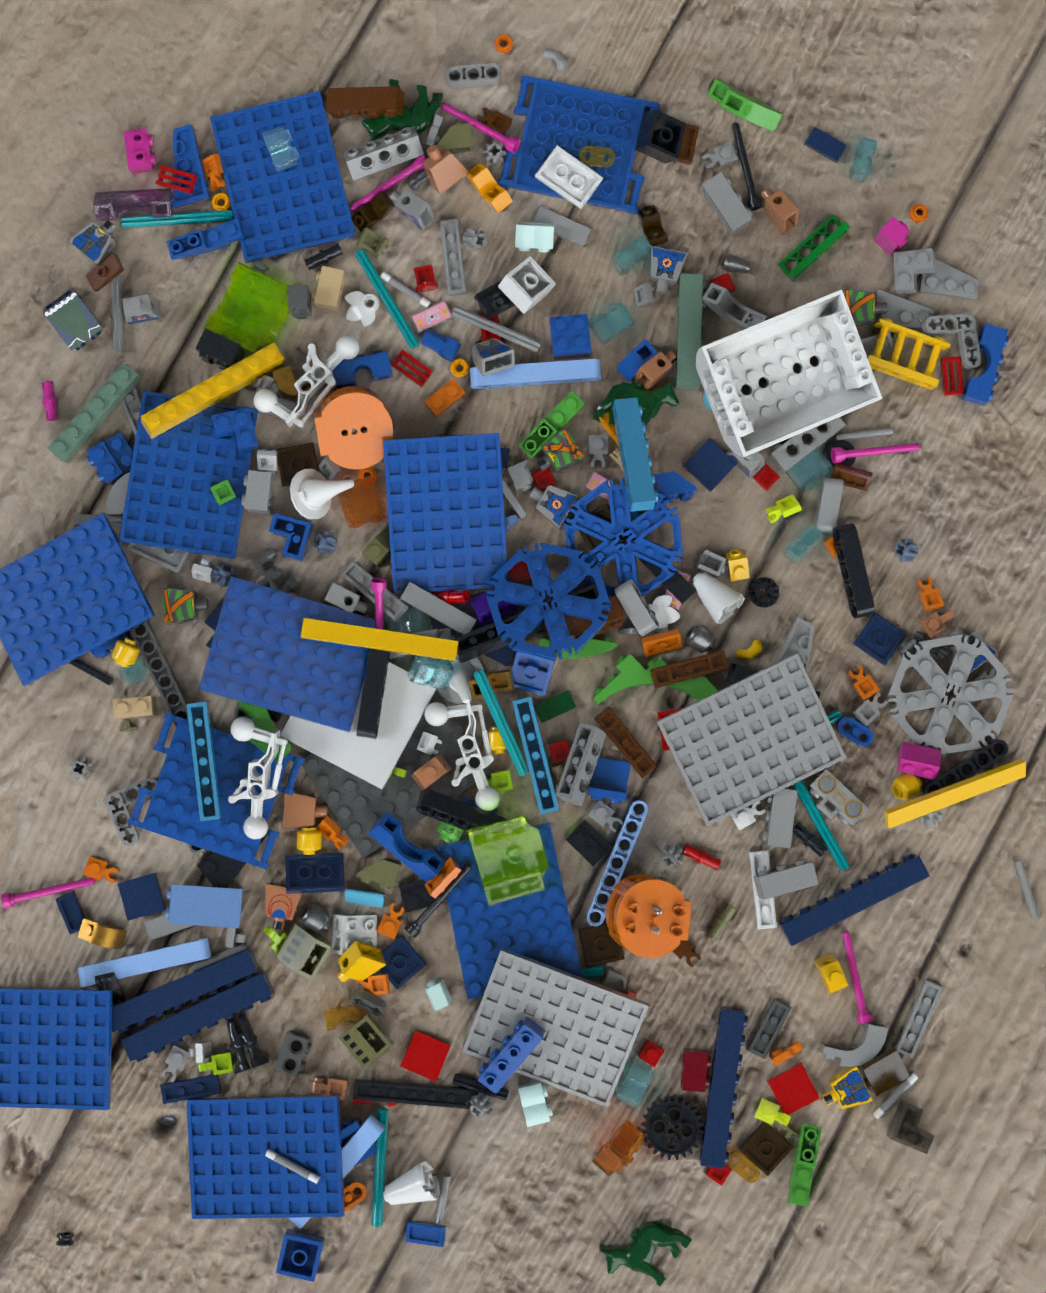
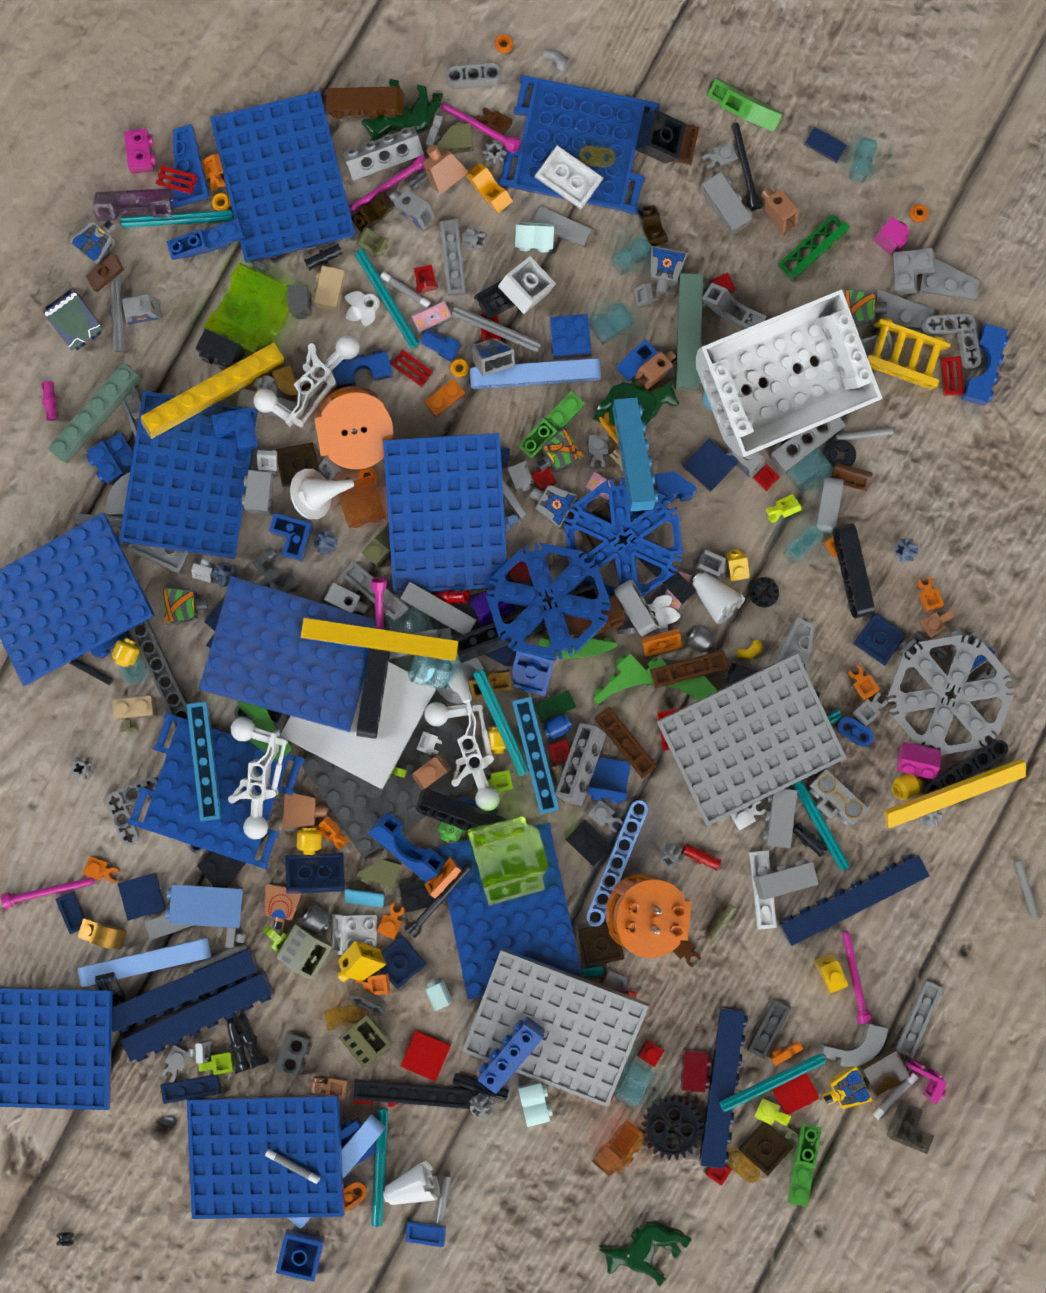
bright green tile [210,479,236,506] -> none
clear light blue brick [262,126,300,172] -> none
flat silver cone [721,254,750,273] -> none
dark pink piece [831,443,921,463] -> none
none -> blue brick [543,714,573,740]
none -> teal axle [720,1053,826,1112]
none -> dark pink bracket [904,1059,947,1104]

